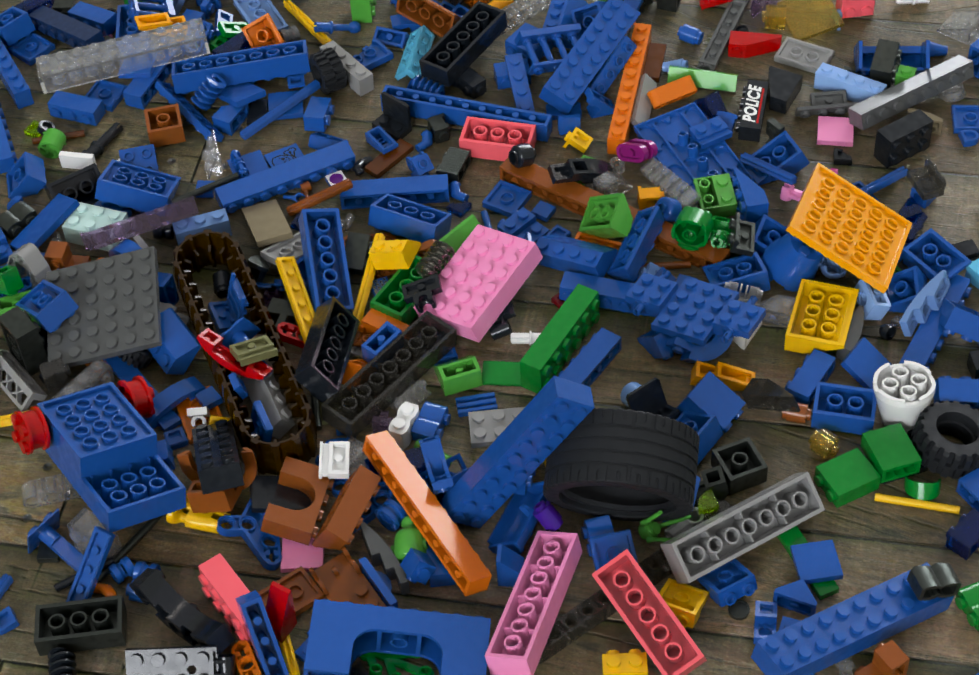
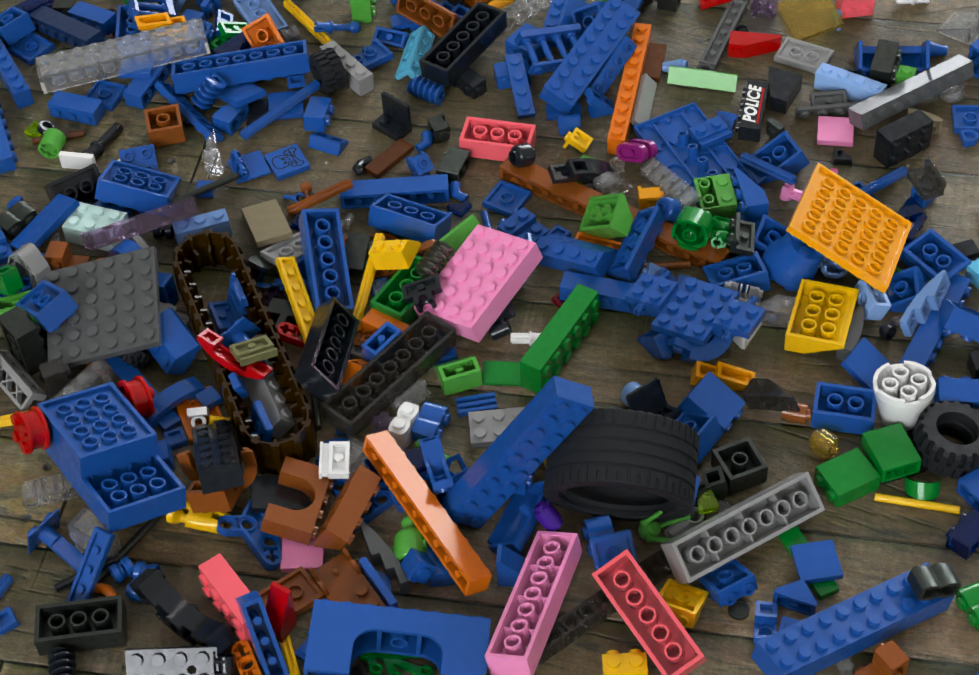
blue slope [6,151,47,199] -> none
pearl dark grey tile [37,541,60,563] -> none
black brick [212,270,231,299] -> none
blue brick [214,140,355,213] -> none
tile [325,170,347,187] -> none
blue slope [365,125,399,154] -> none
blue wheel [375,499,407,532] -> none
blue brick [380,85,552,142] -> none
blue tile [531,200,556,222] -> none
blue brick [558,328,622,387] -> none
orange beam [647,75,698,110] -> none
blue brick [677,24,704,45] -> none
clear blue slope [693,91,727,119] -> none
clear yellow brick [762,5,786,29] -> none
blue brick [785,348,836,407] -> none

